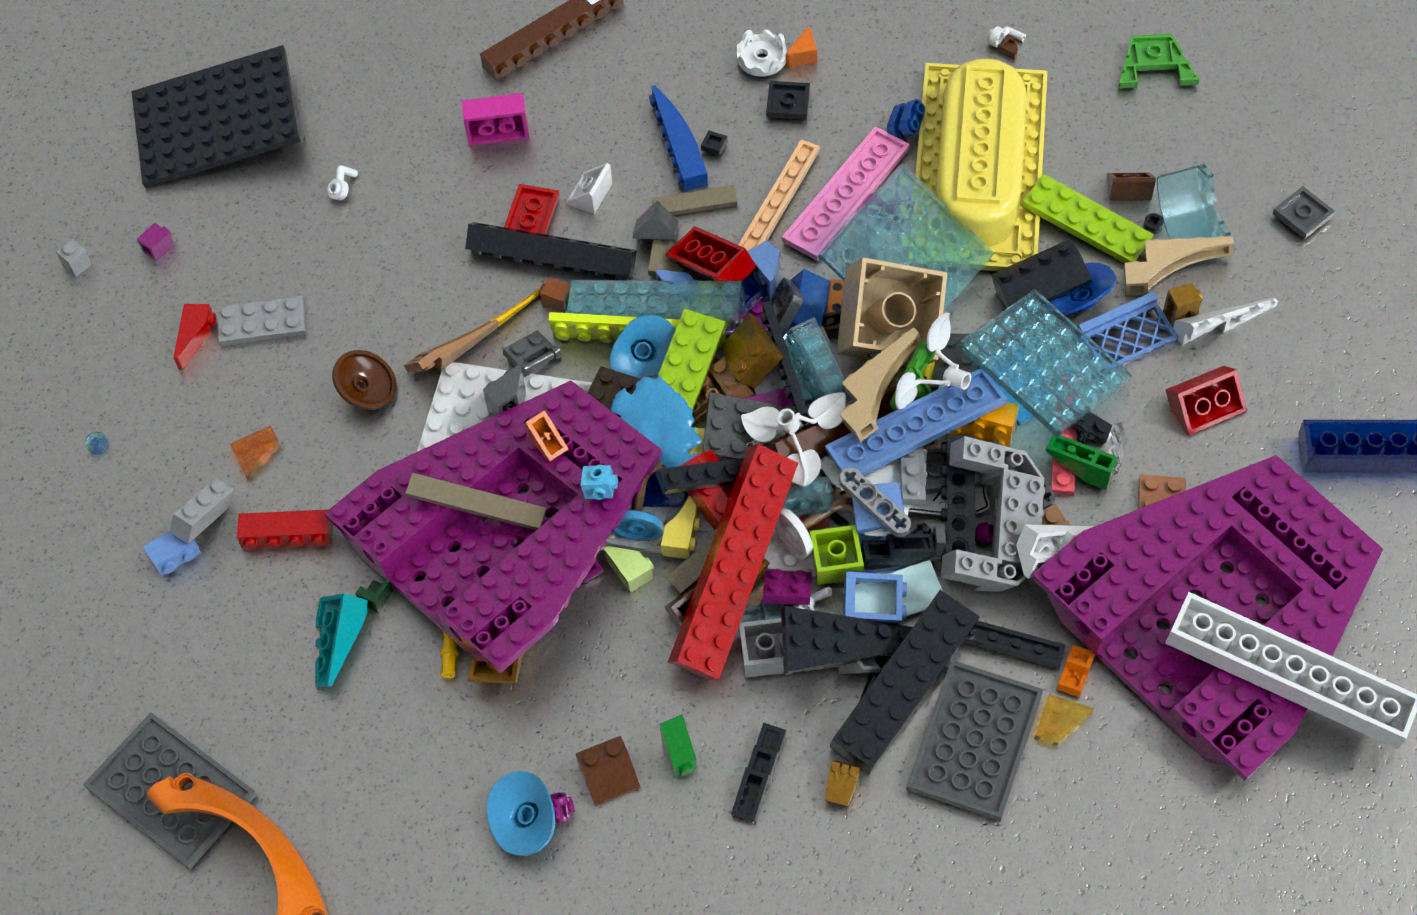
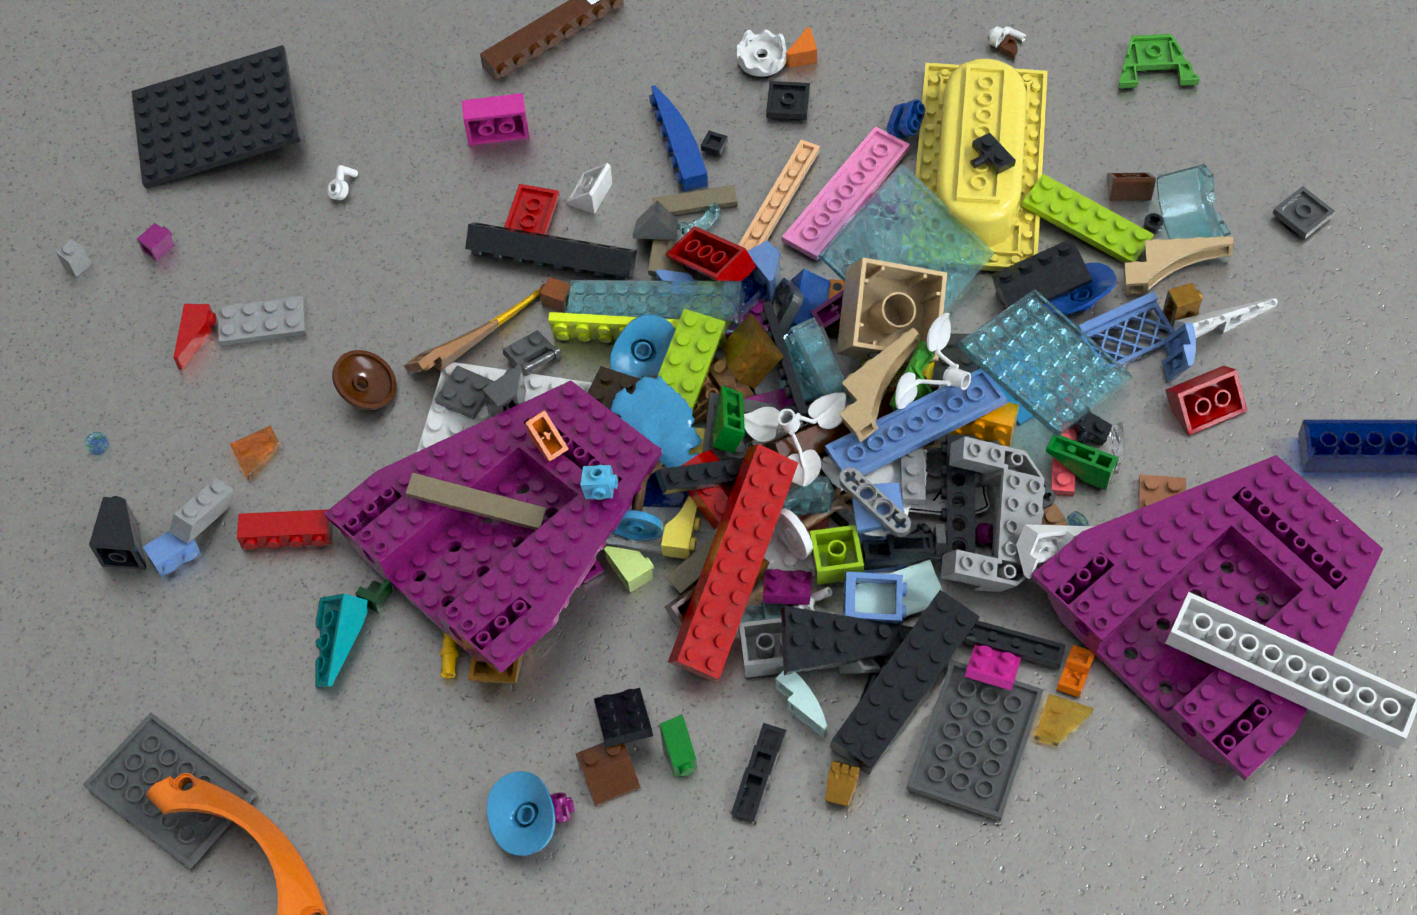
none -> black slope [89,496,147,570]
none -> dark grey plate [435,365,493,419]
none -> black plate [594,688,653,747]
none -> clear light blue arm [678,203,721,235]
none -> green slope [712,386,745,454]
none -> light aqua slope [776,670,827,739]
none -> magenta slope [811,290,844,329]
none -> dark pink plate [965,644,1021,691]
none -> black plate [970,133,1016,174]
none -> clear light blue tile [1066,511,1089,526]
none -> medium blue slope [1162,323,1196,382]

